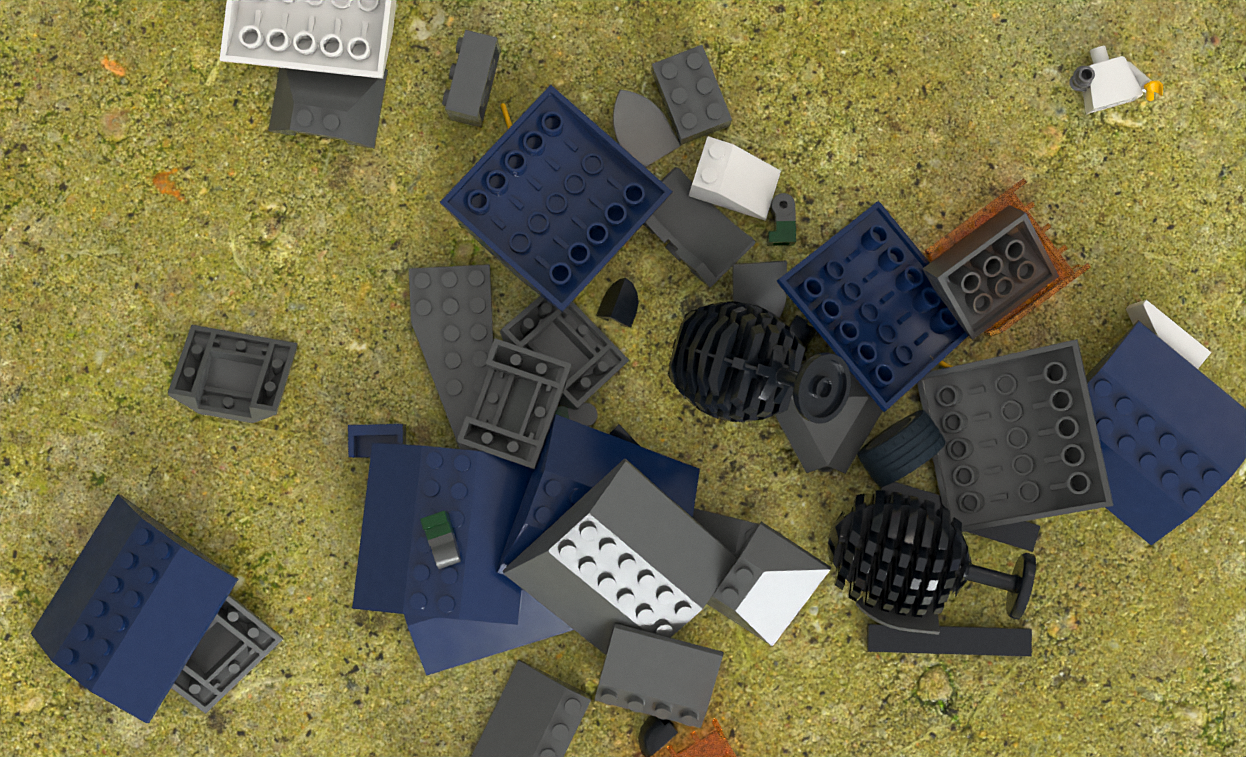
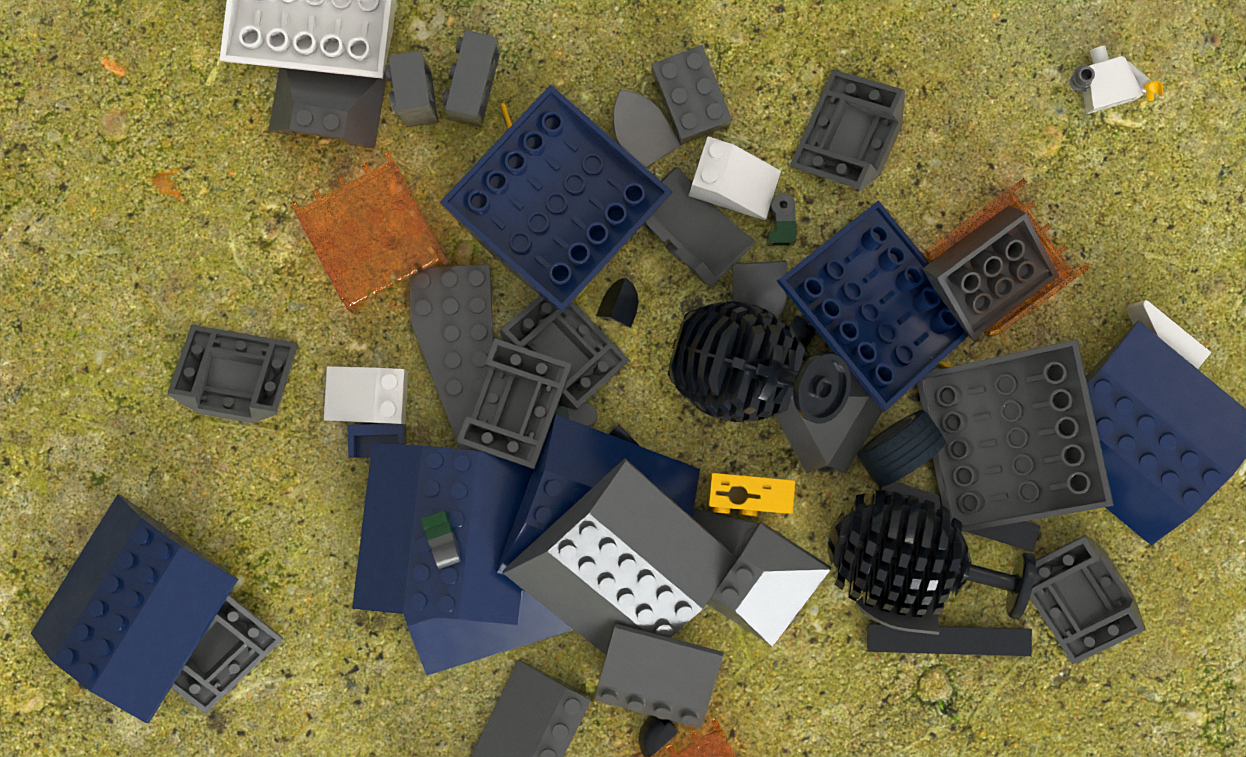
none -> clear orange windscreen [290,151,451,315]
none -> white slope [324,366,408,424]
none -> dark grey brick [385,51,439,127]
none -> yellow piece [706,473,795,516]
none -> dark grey slope [790,70,905,190]
none -> dark grey slope [1030,535,1146,665]

